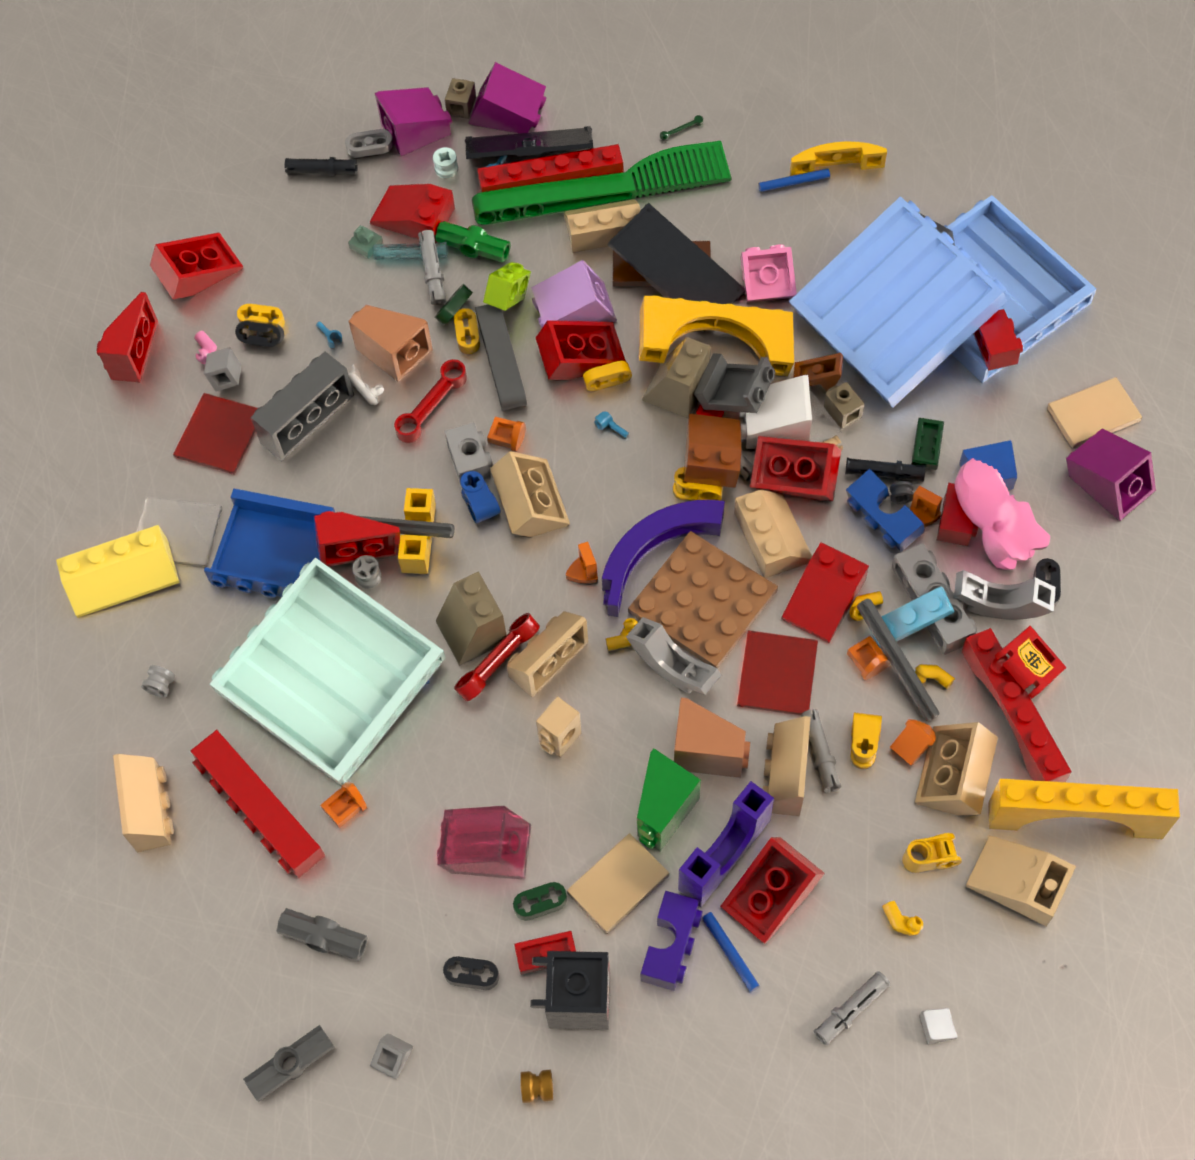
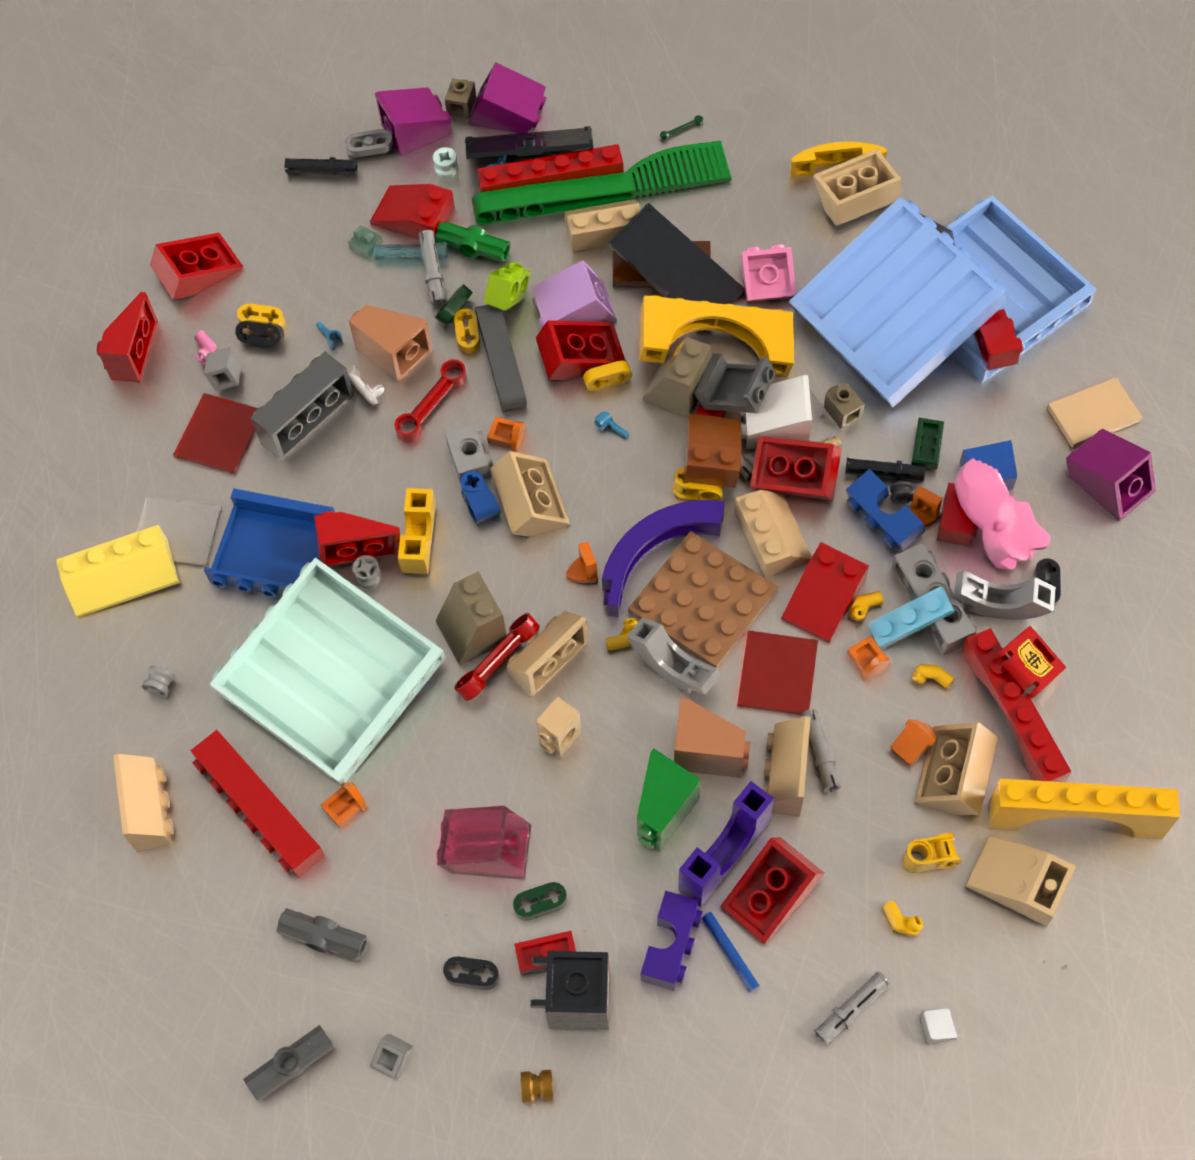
dark grey axle [359,516,455,538] -> none
tan tile [567,833,669,934] -> none
blue bar [758,168,830,192] -> none
dark orange slope [793,353,843,392] -> none
yellow piece [850,712,882,769] -> none
dark grey axle [857,599,939,721] -> none
none -> tan slope [813,149,902,226]

